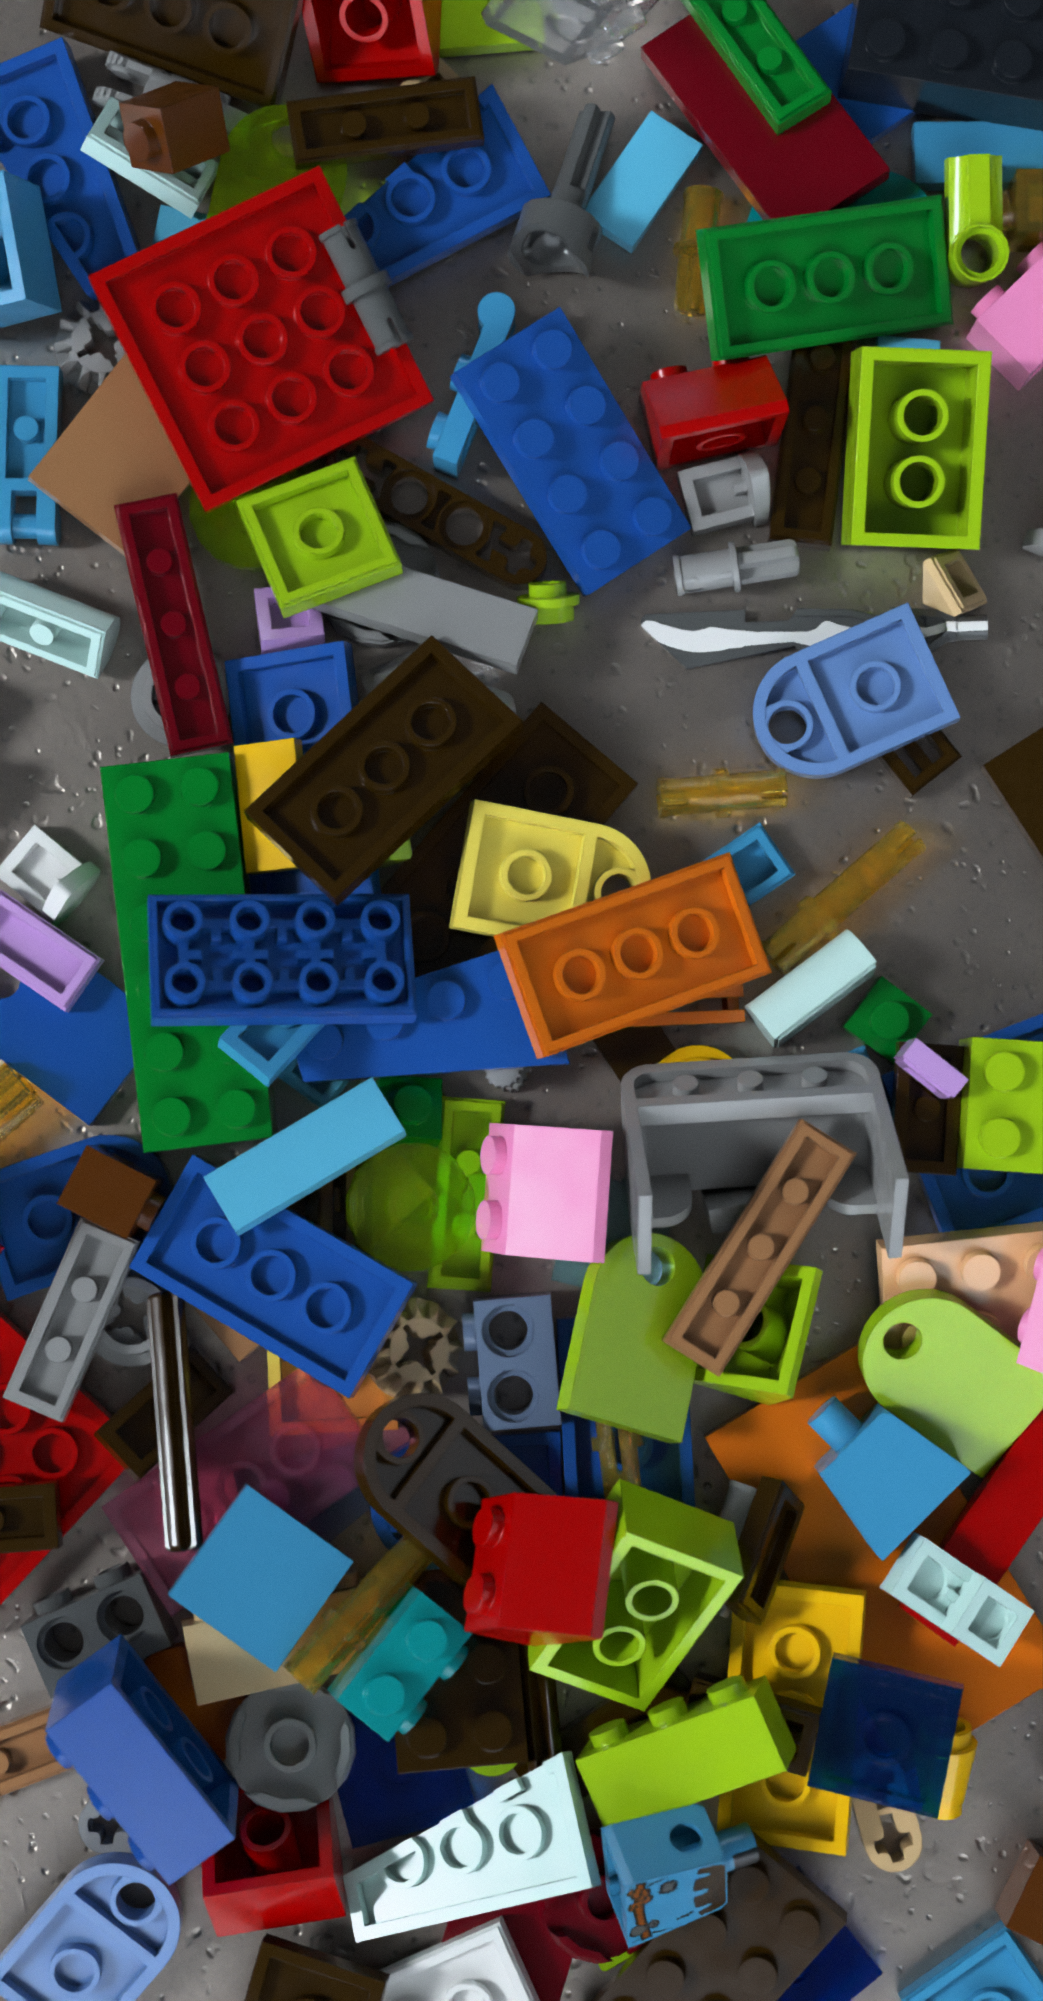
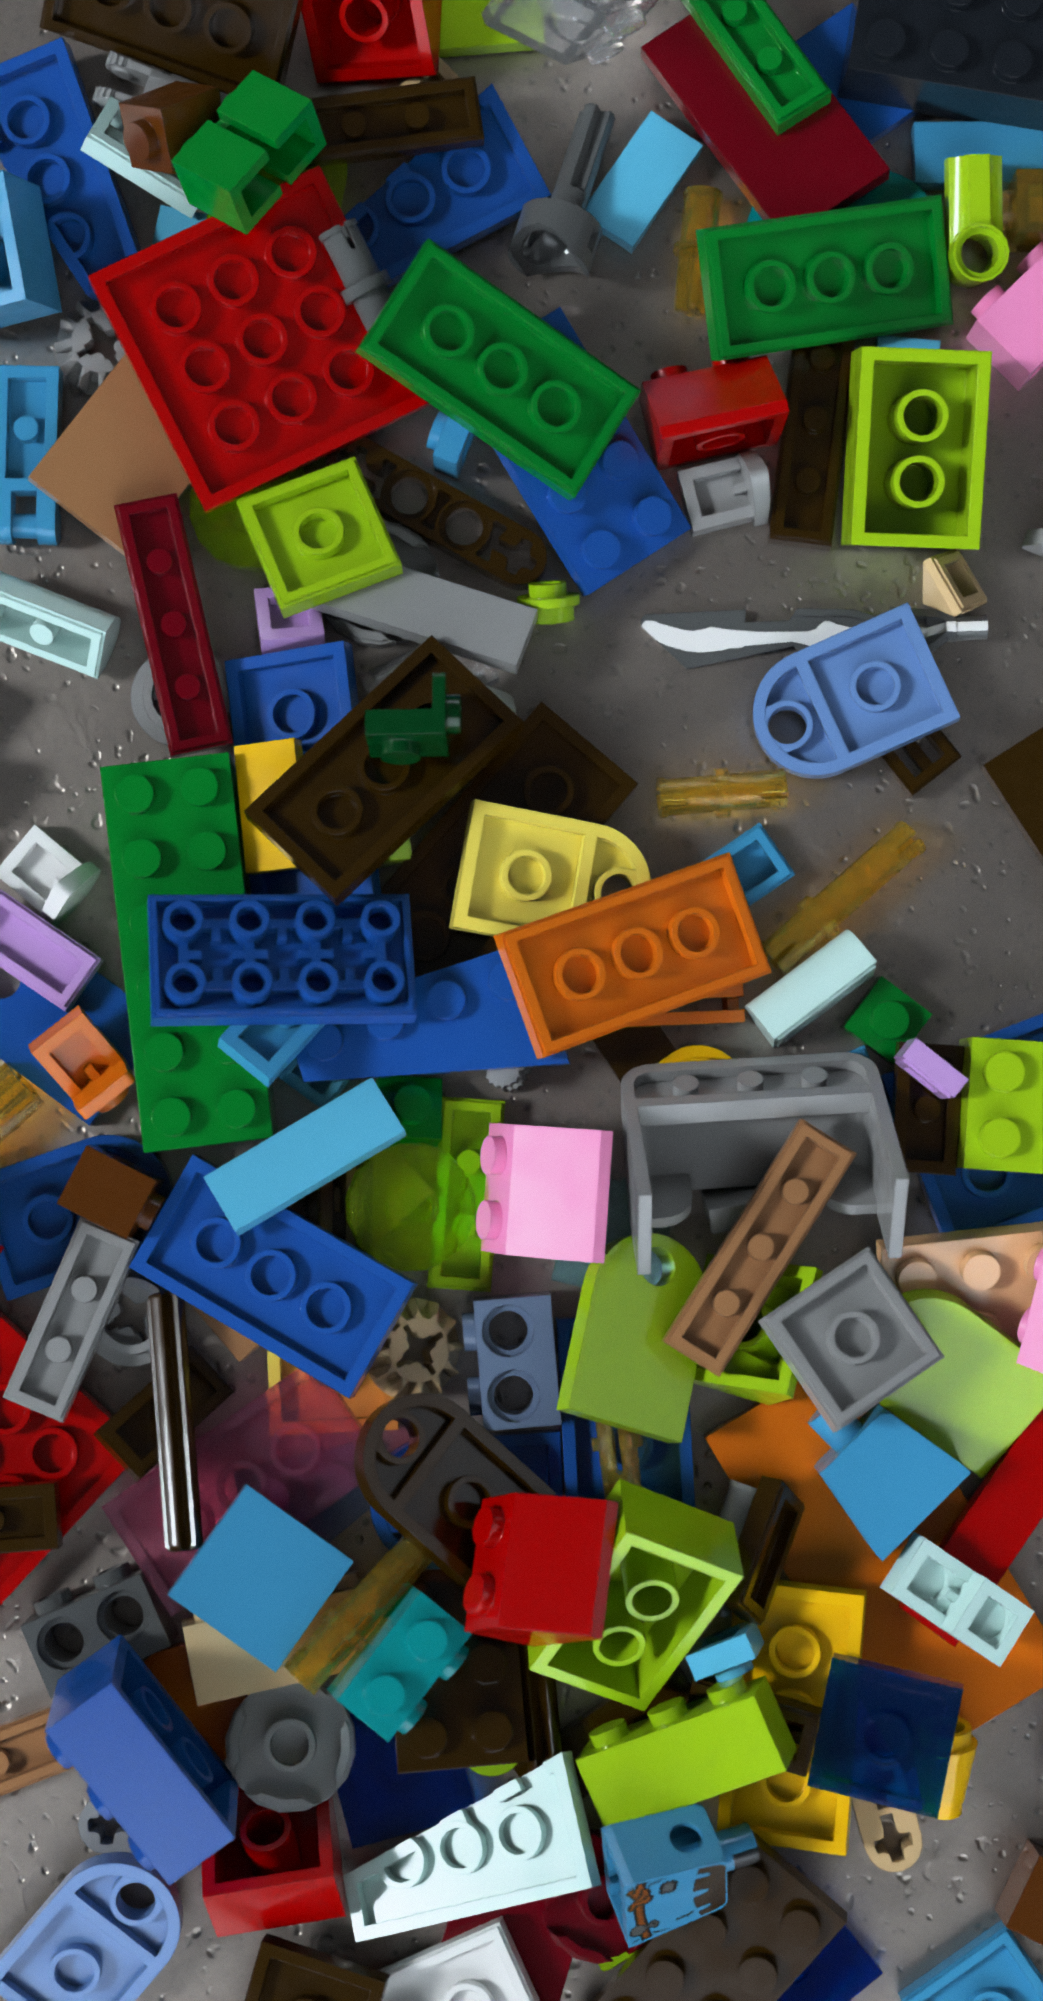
light grey axle [672,539,800,597] -> none
none -> orange bracket [28,1005,135,1120]
none -> green piece [171,70,327,235]
none -> green tile [355,238,641,500]
none -> dark green bracket [365,673,462,765]
none -> medium azure plate [685,1621,764,1682]
none -> light grey tile [758,1246,944,1433]

